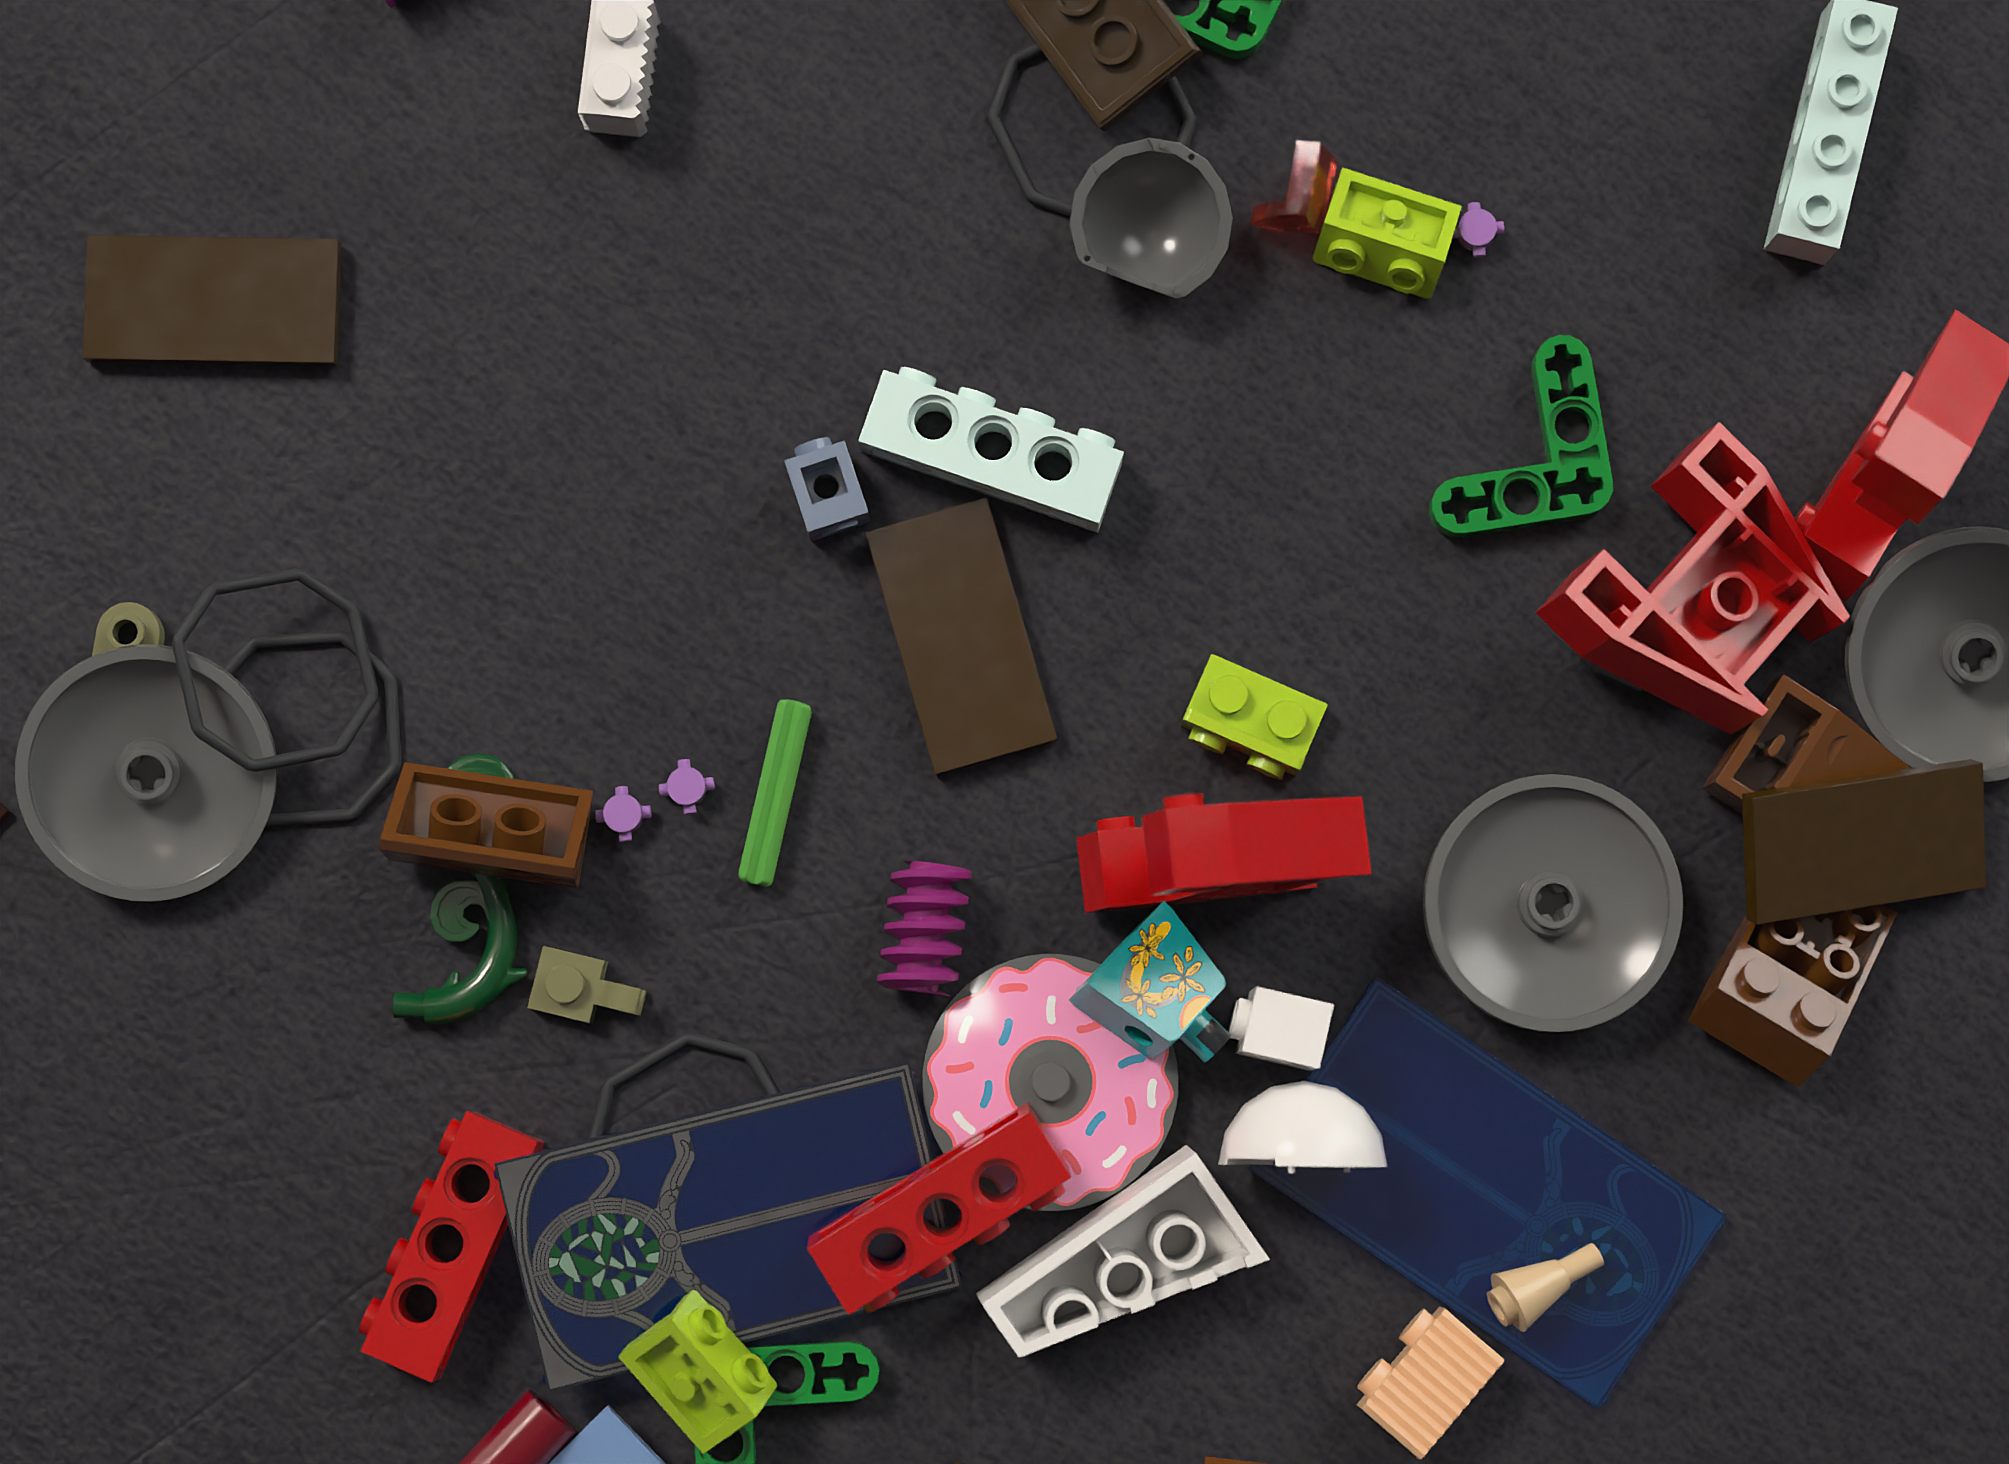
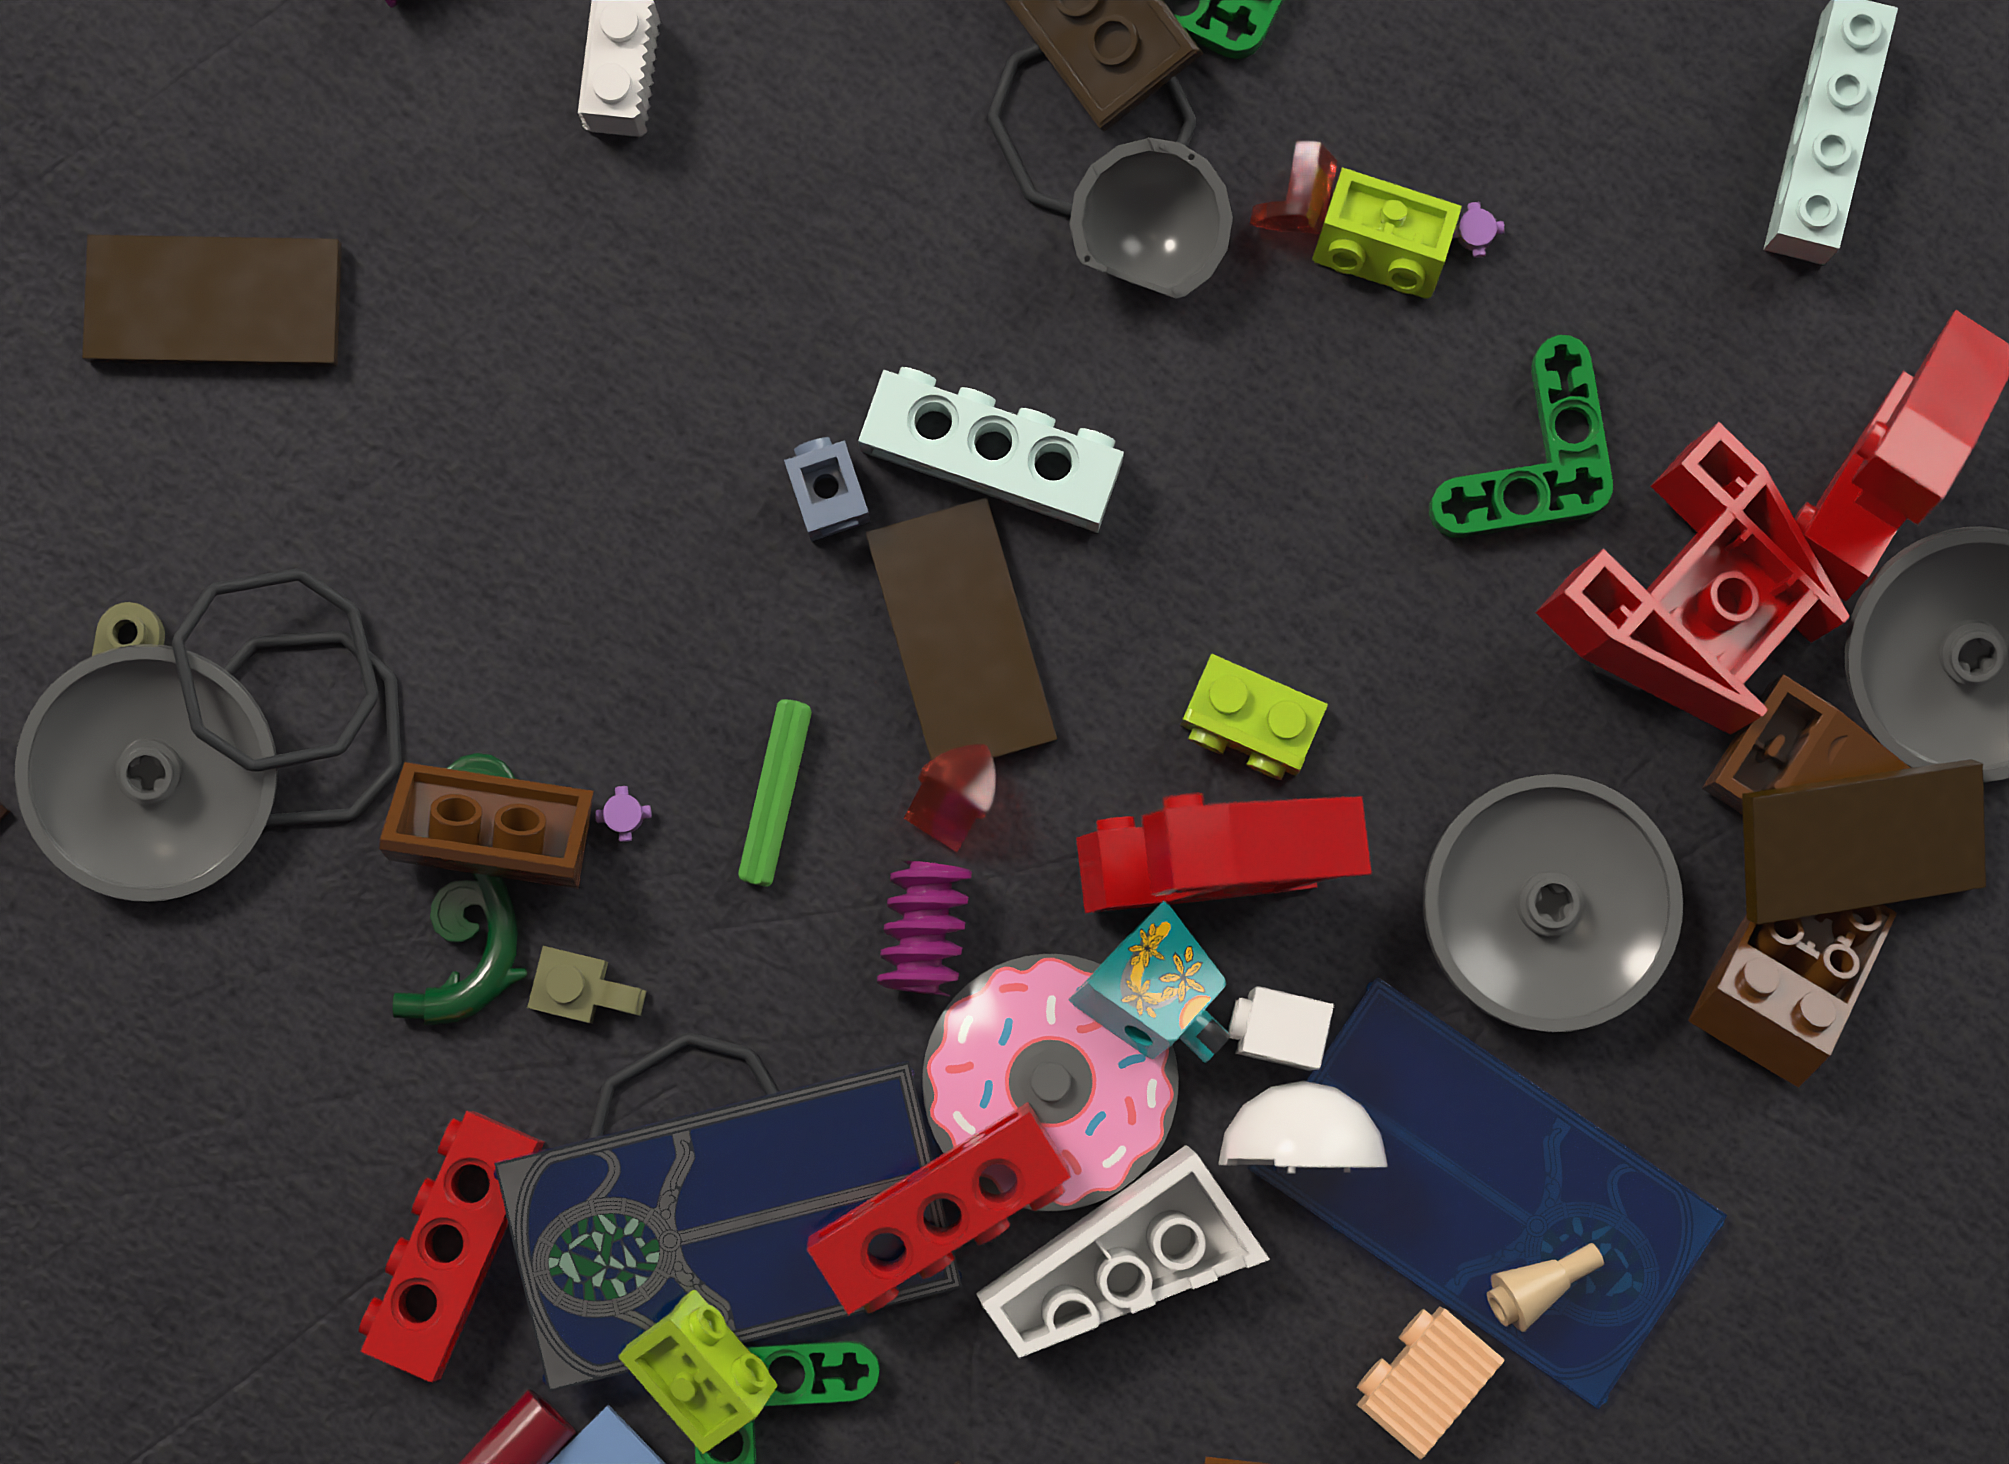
medium lavender piece [659,759,715,815] -> none
none -> clear red tile [903,744,995,852]

